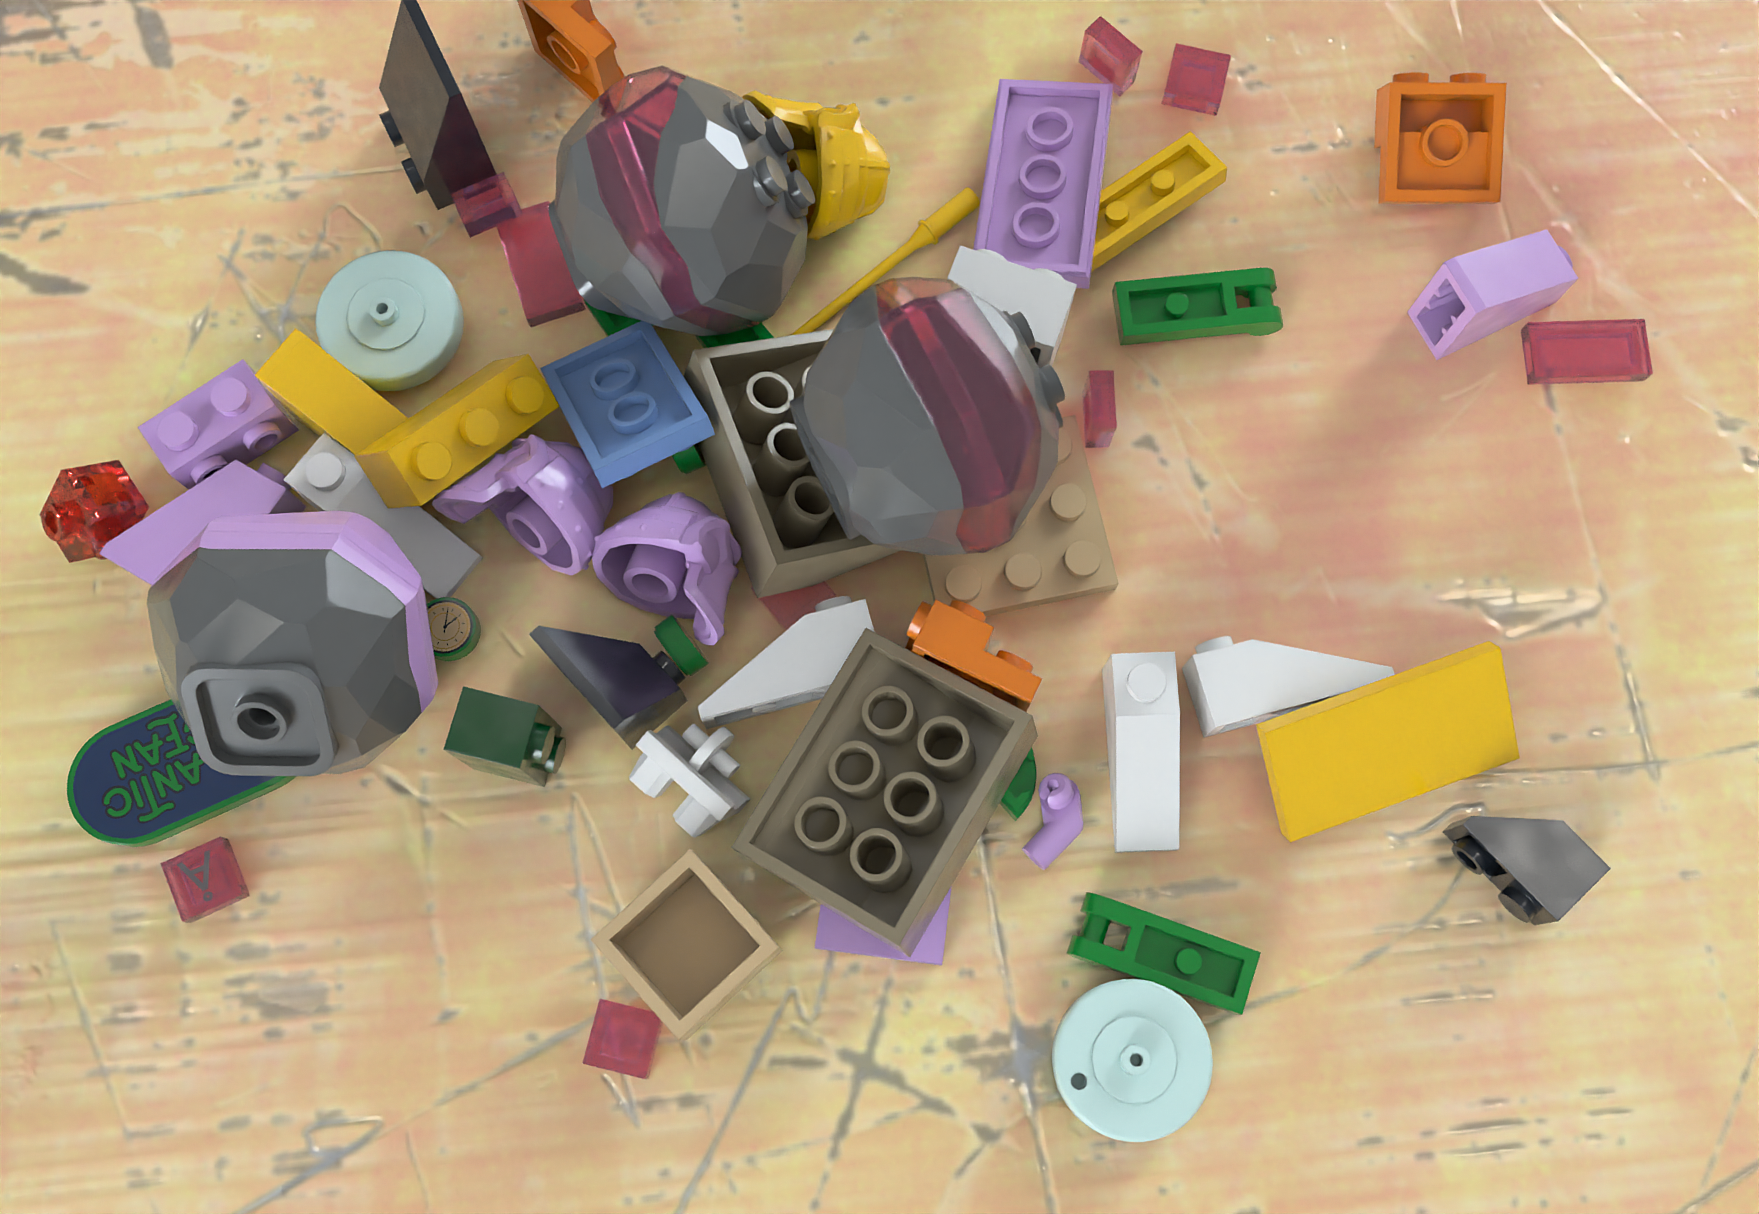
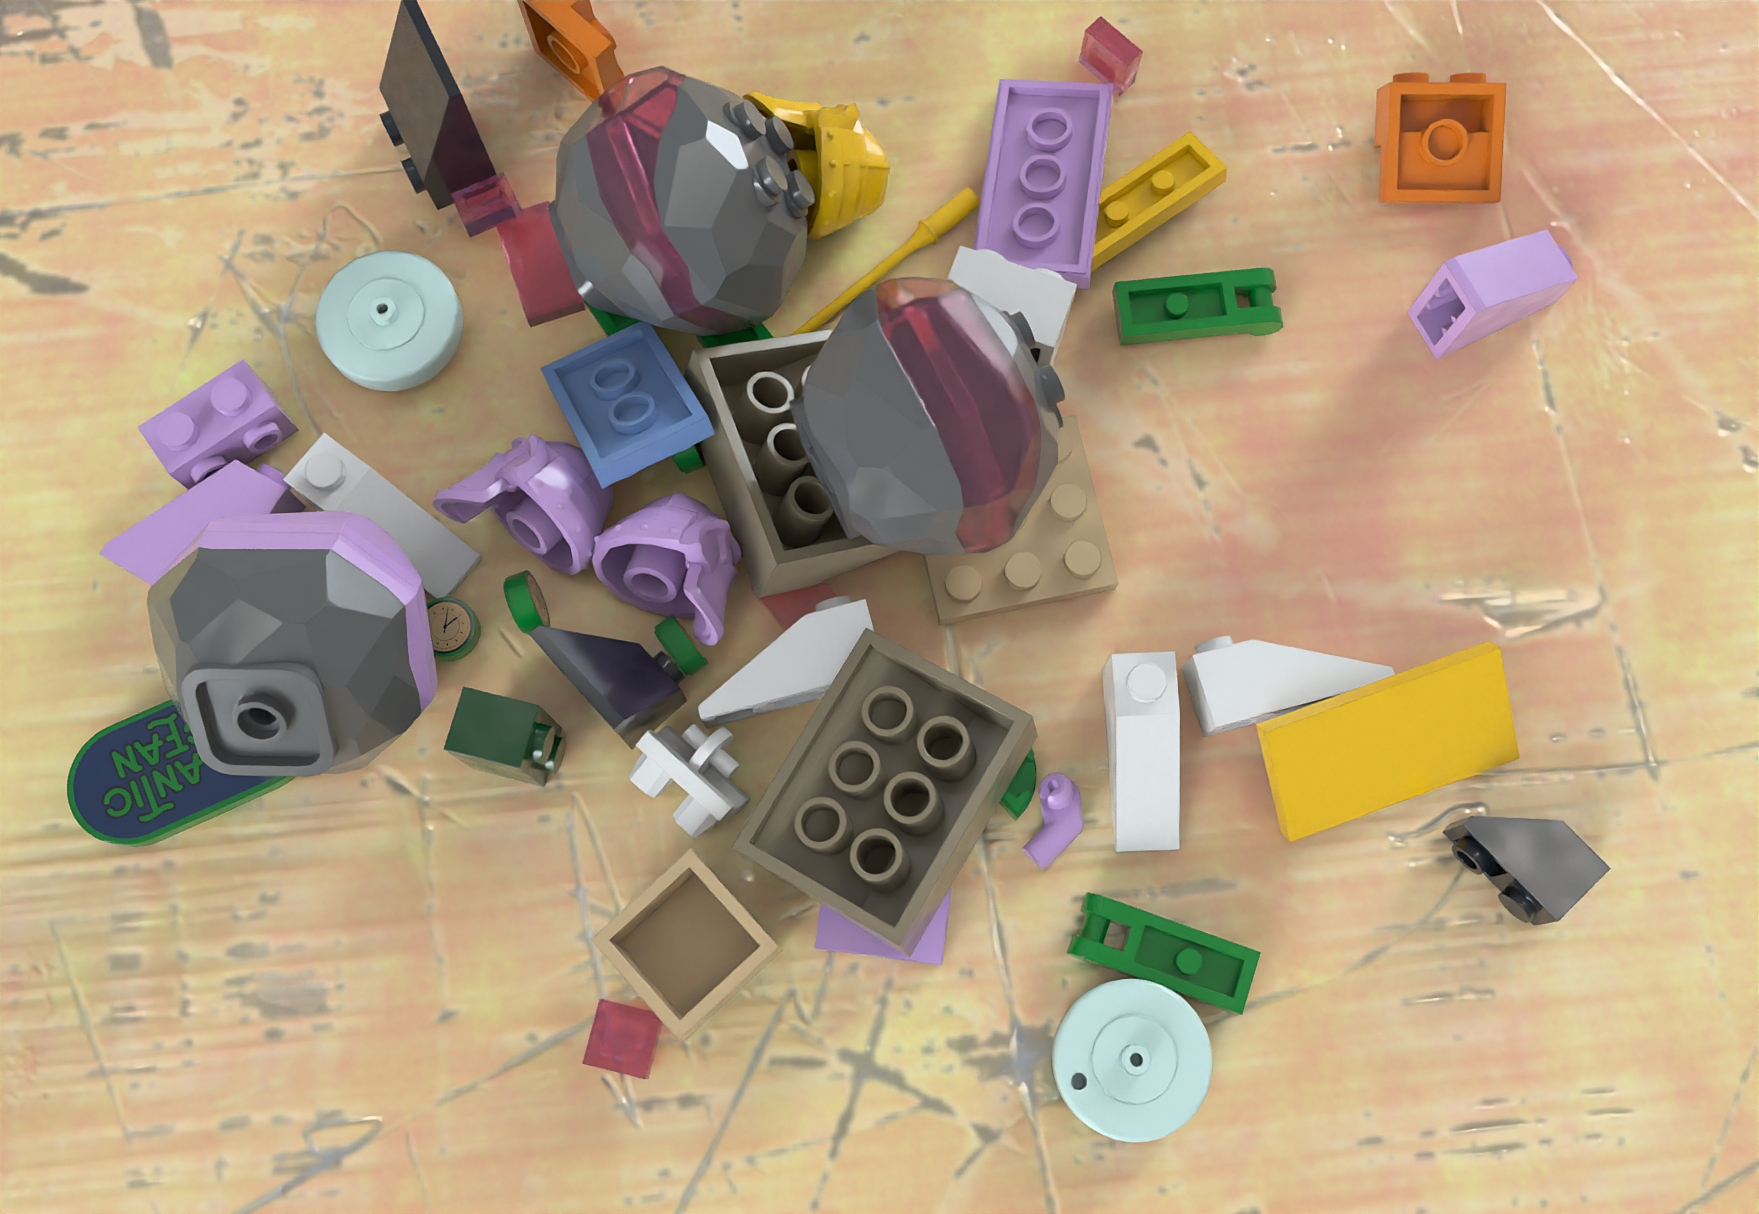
clear red brick [39,460,149,563] -> none
clear pink tile [160,836,250,923] -> none
yellow slope [255,328,409,455] -> none
yellow brick [354,353,559,509] -> none
orange plate [905,600,1043,712] -> none
clear pink tile [1082,370,1117,448] -> none
clear pink tile [1161,43,1231,116] -> none
clear pink tile [1521,319,1653,385] -> none
none -> green tile [503,570,550,635]

